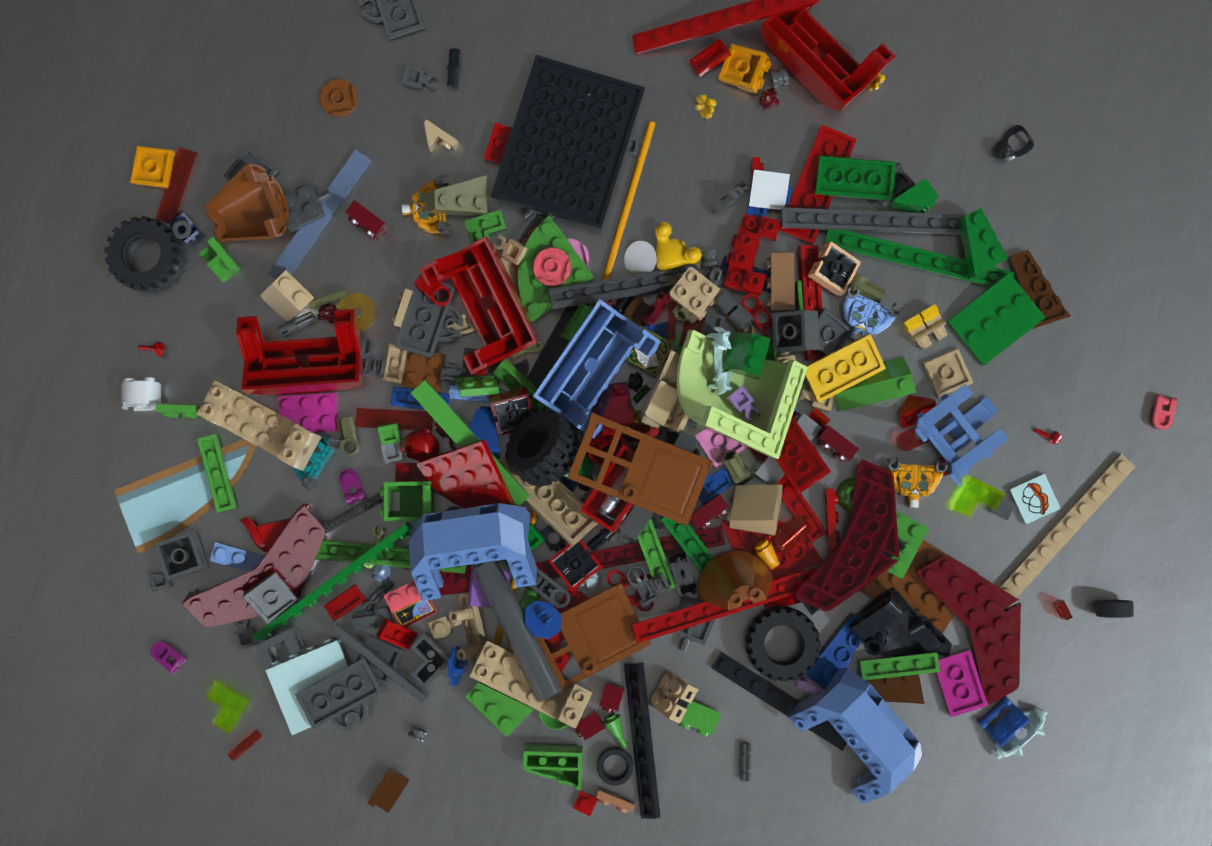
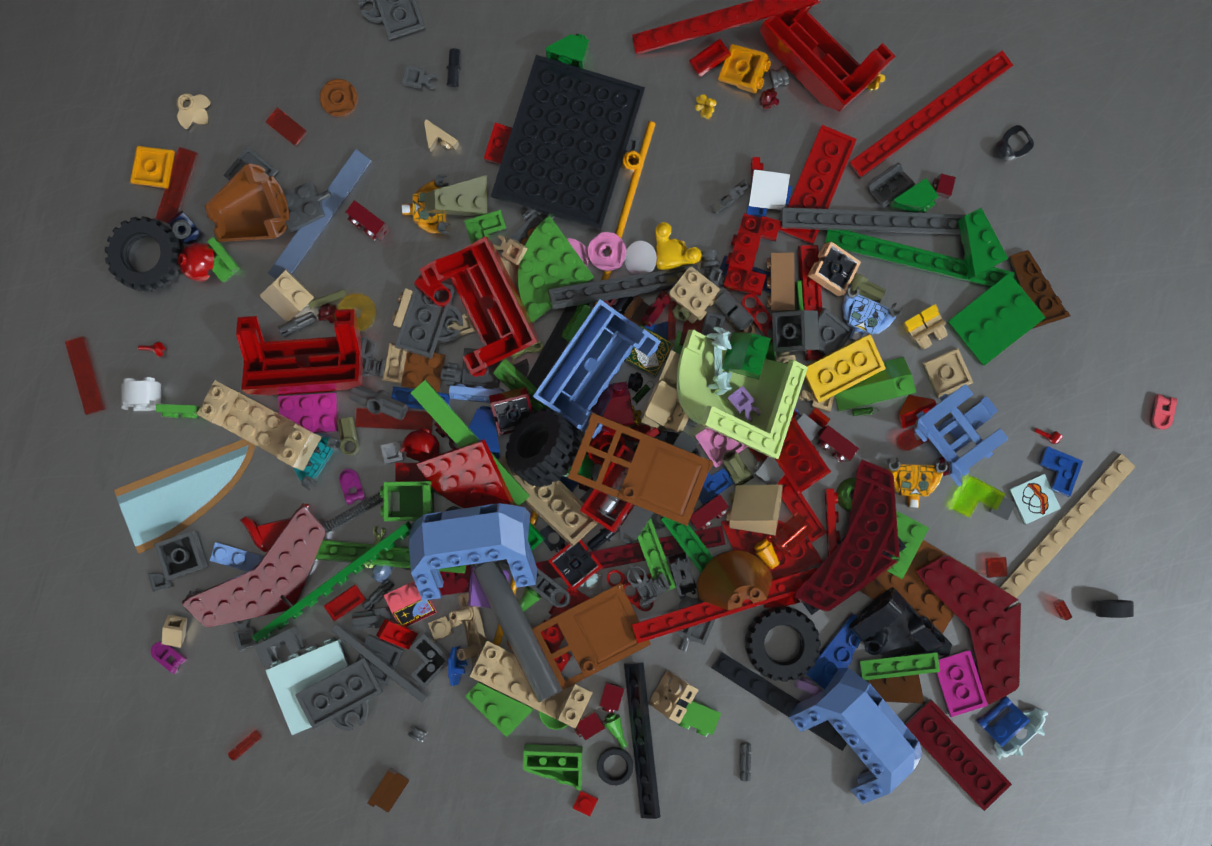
bright green plate [197,434,237,513] -> none
clear neon green plate [206,681,250,734] -> none
plate [243,571,299,624] -> none
bright green plate [377,421,402,445] -> none
bright green plate [456,375,499,397] -> none
blue piece [524,601,561,639] -> none
coral tile [533,247,572,286] -> none
nougat plate [596,787,635,813] -> none
green tile [815,156,896,201] -> none
none -> clear red tile [65,336,106,415]
none -> tan brick [162,614,187,648]
none -> tan plate [177,93,211,129]
none -> red cylinder [178,243,214,282]
none -> clear red tile [265,107,307,147]
none -> dark grey piece [349,386,408,420]
none -> green slope [546,34,590,69]
none -> bright pink plate [588,232,627,271]
none -> light orange cone [622,151,642,170]
none -> bright green piece [848,407,879,416]
none -> red plate [849,50,1013,178]
none -> dark red plate [904,699,1012,811]
none -> dark red plate [932,173,956,199]
none -> clear red plate [985,557,1008,578]
none -> blue plate [1039,446,1083,497]

